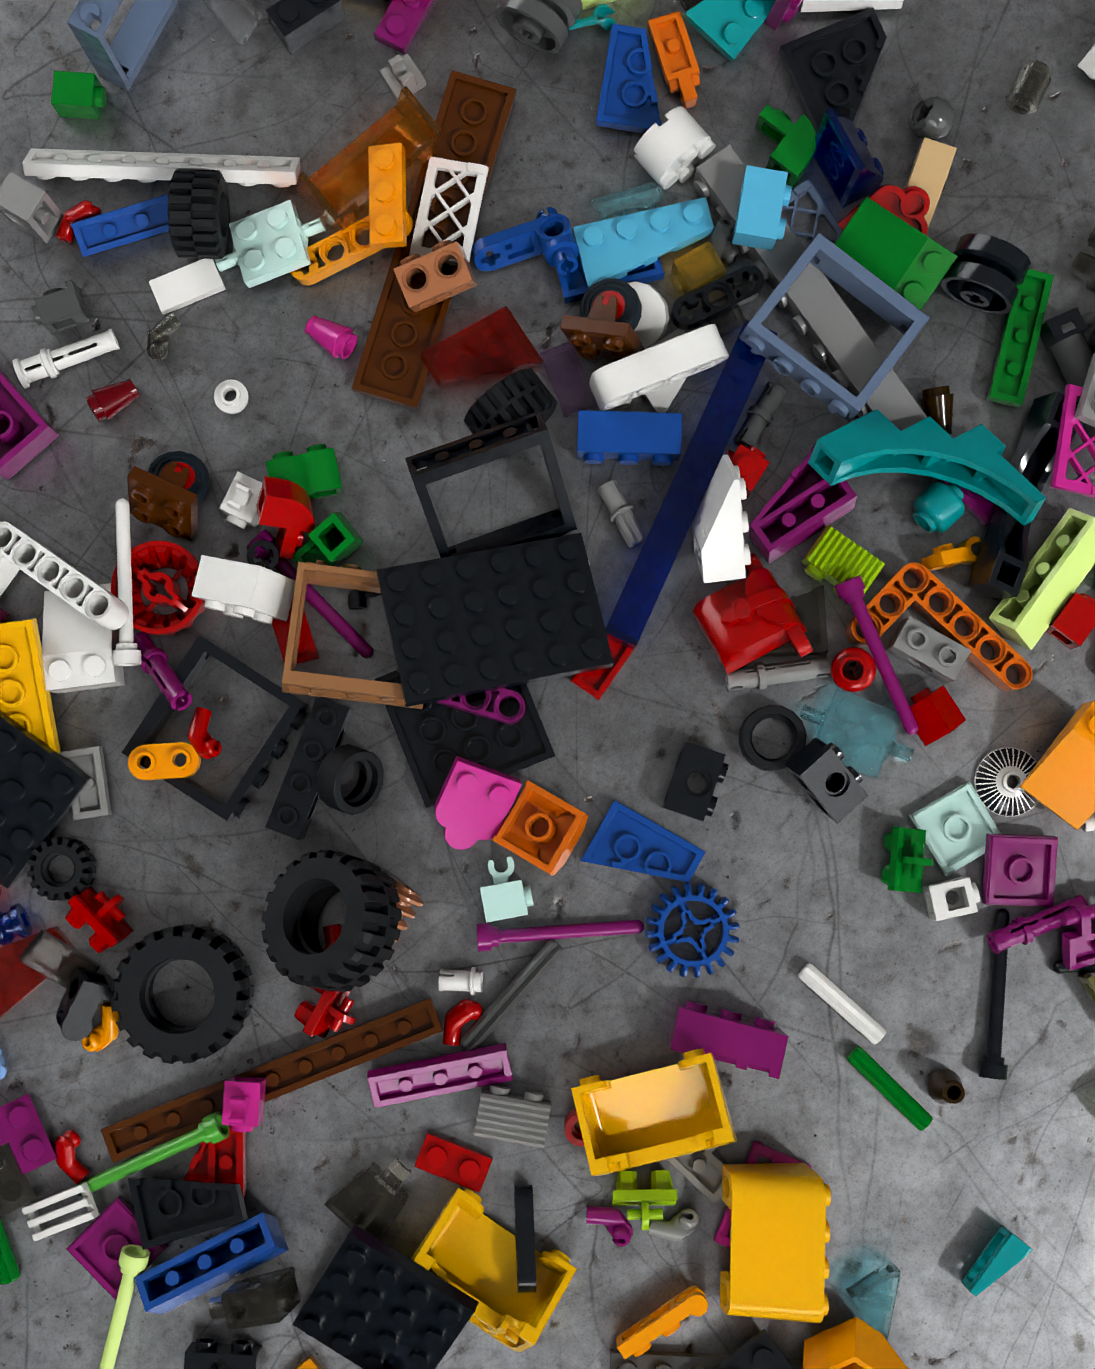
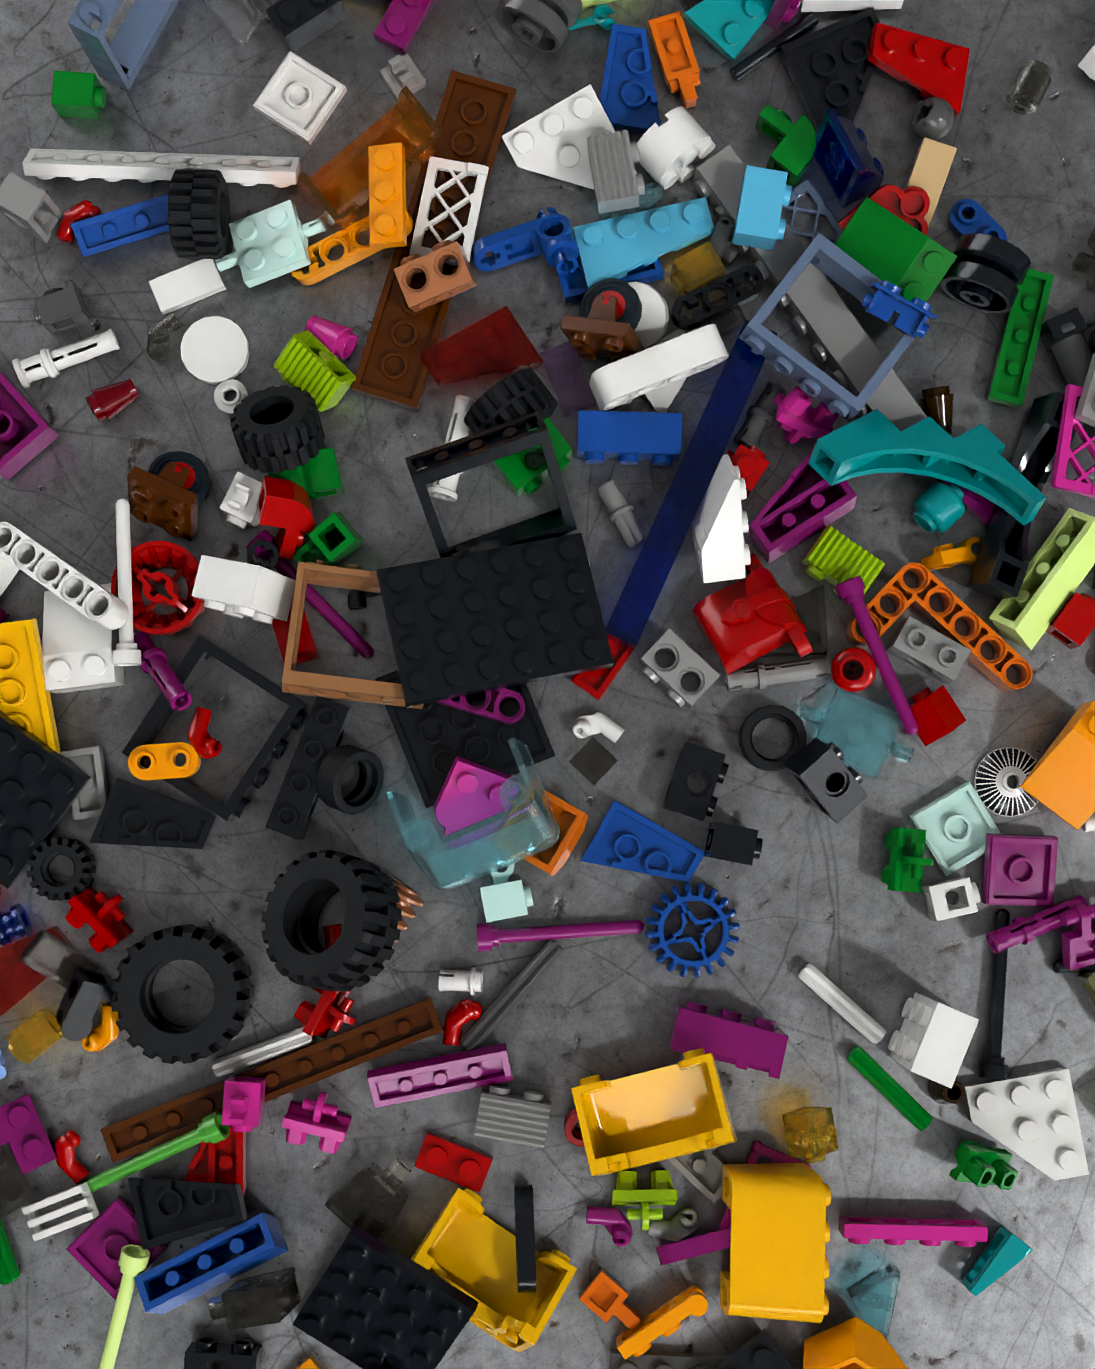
none -> clear yellow brick [5,1006,65,1065]
none -> black wing [89,777,216,849]
none -> white tile [180,316,250,385]
none -> white axle [211,1026,314,1077]
none -> black tyre [230,385,325,474]
none -> white tile [253,51,347,145]
none -> lime brick [273,330,356,412]
none -> dark pink hips [282,1091,352,1154]
none -> clear light blue windscreen [385,737,560,890]
none -> white pin [428,395,476,502]
none -> green brick [493,417,573,497]
none -> white plate [502,84,637,190]
none -> clear smoke tile [569,737,618,786]
none -> white arm [572,711,625,743]
none -> orange plate [579,1268,642,1331]
none -> light grey brick [587,130,645,214]
none -> light grey brick [639,628,720,708]
none -> magenta beam [656,1227,731,1265]
none -> black brick [704,822,763,866]
none -> black bar [730,12,818,81]
none -> dark pink hips [773,386,839,444]
none -> clear yellow brick [782,1107,839,1163]
none -> dark pink plate [838,1216,988,1247]
none -> blue hinge [861,279,937,339]
none -> red wing [867,23,970,117]
none -> white brick [888,992,979,1089]
none -> blue plate [947,199,1007,241]
none -> green hips [949,1140,1018,1190]
none -> white plate [963,1067,1089,1181]

